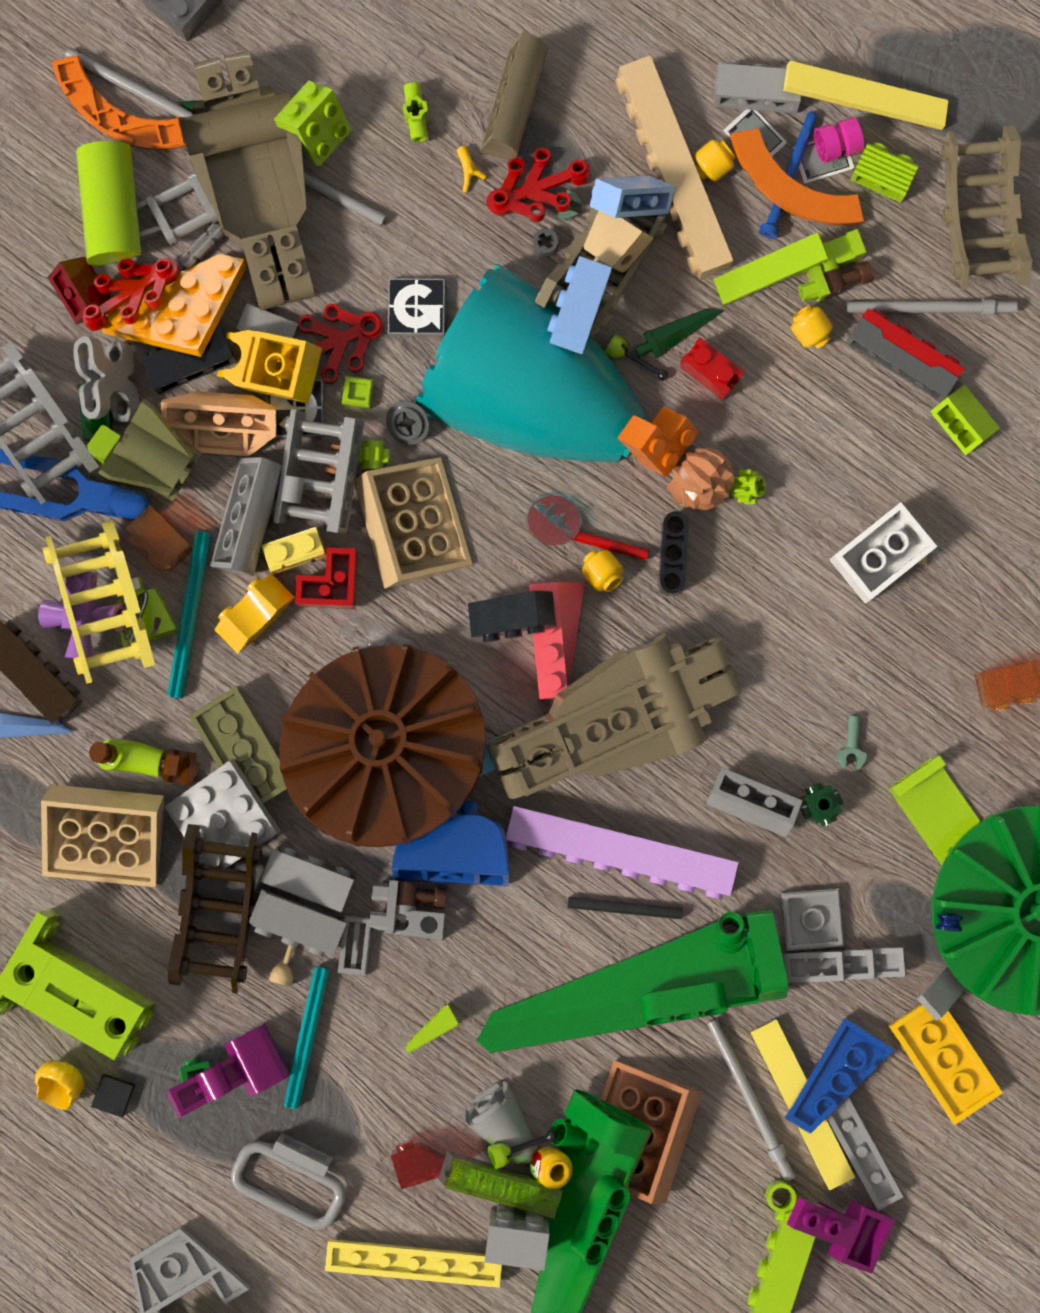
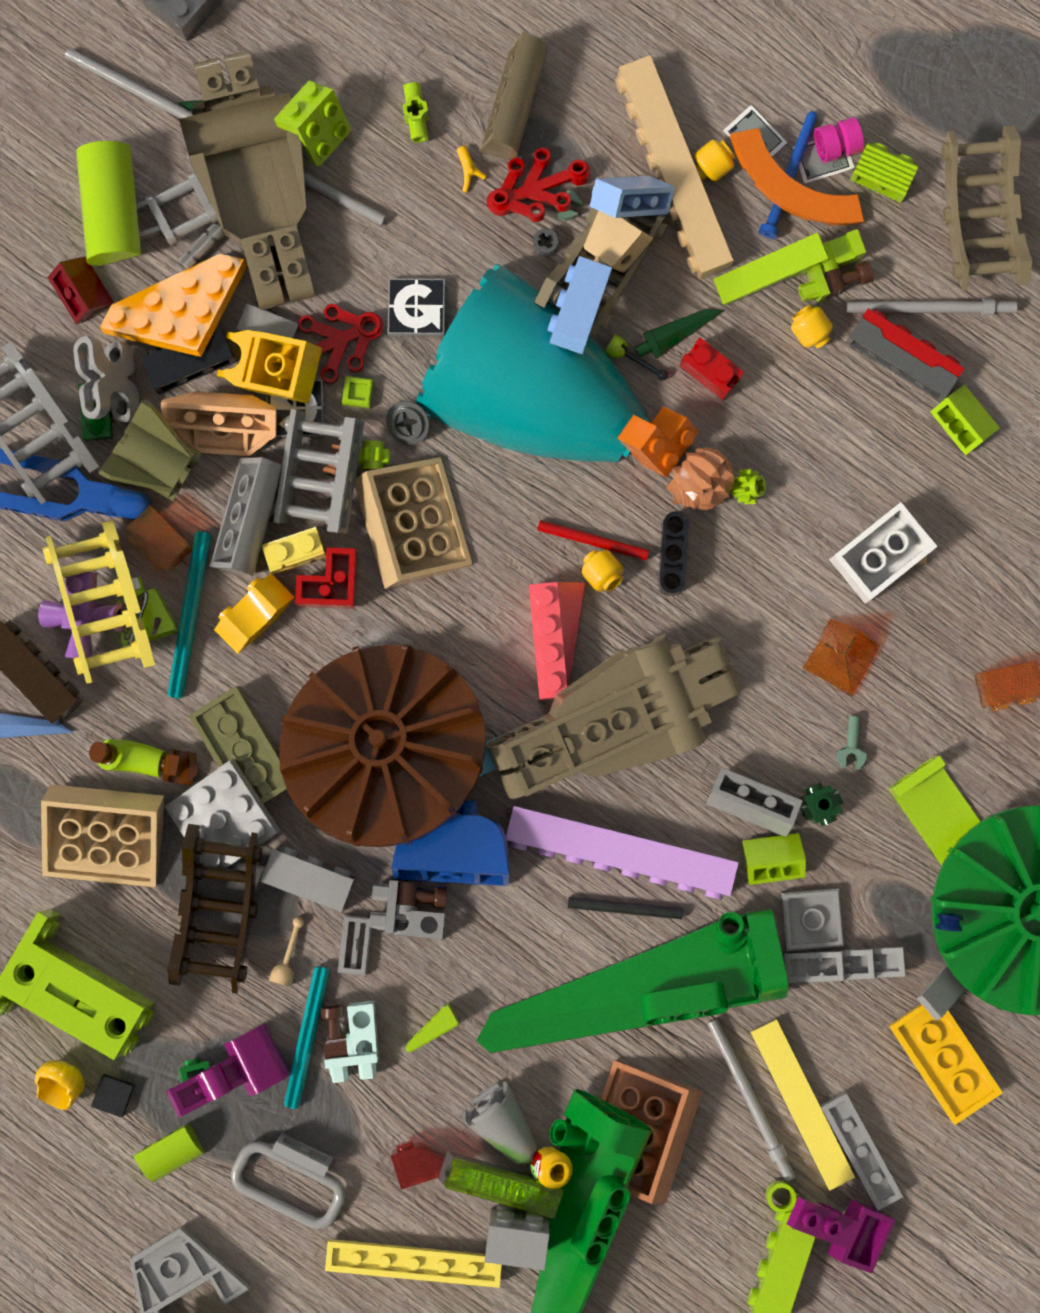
orange tile [51,55,186,150] -> none
red plant [82,258,179,331] -> none
lime slope [87,425,121,468] -> none
light grey brick [249,889,347,957] -> none
light grey hinge [281,475,305,504] -> none
black brick [468,591,556,642] -> none
hinge [488,1130,558,1169] -> none
clear light blue piece [526,493,582,546] -> none
light grey brick [713,61,801,114] -> none
light yellow tile [783,61,948,130] -> none
blue wing [784,1018,895,1134] -> none
none -> lime brick [133,1123,206,1182]
none -> light aqua hips [320,1000,380,1083]
none -> lime brick [742,833,806,885]
none -> clear orange slope [802,619,880,696]

